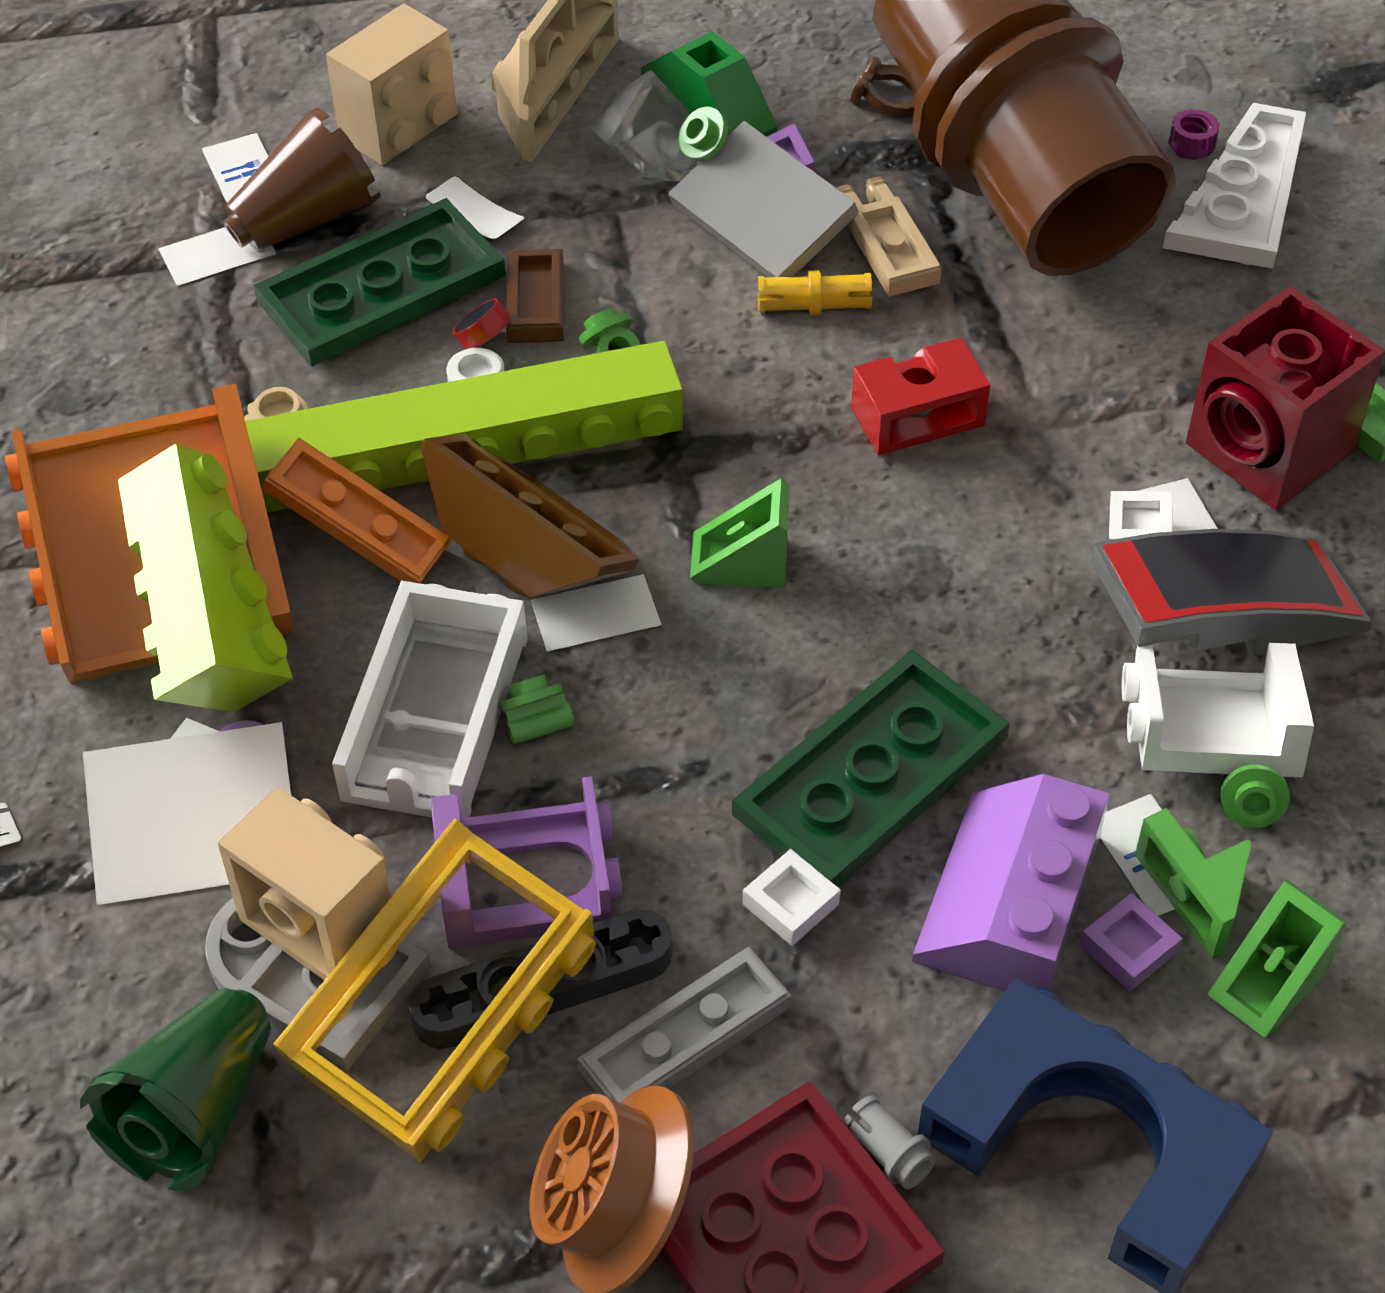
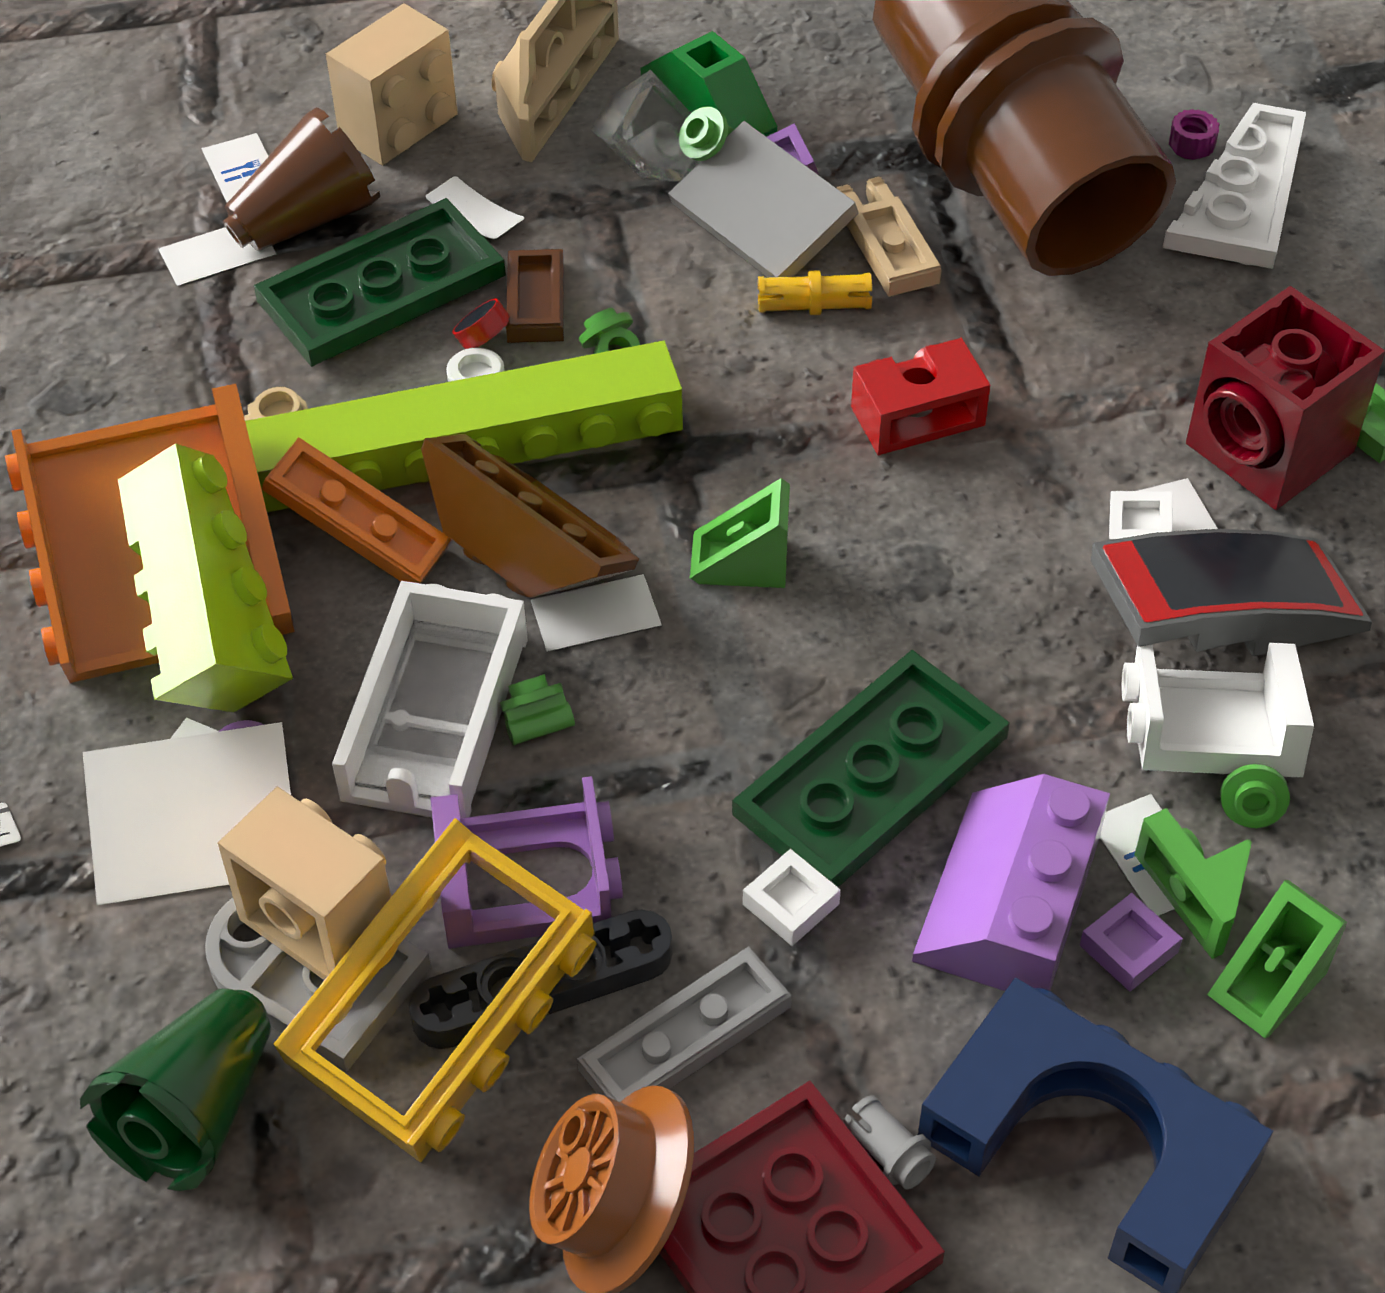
reddish brown piece [850,57,917,117] -> none

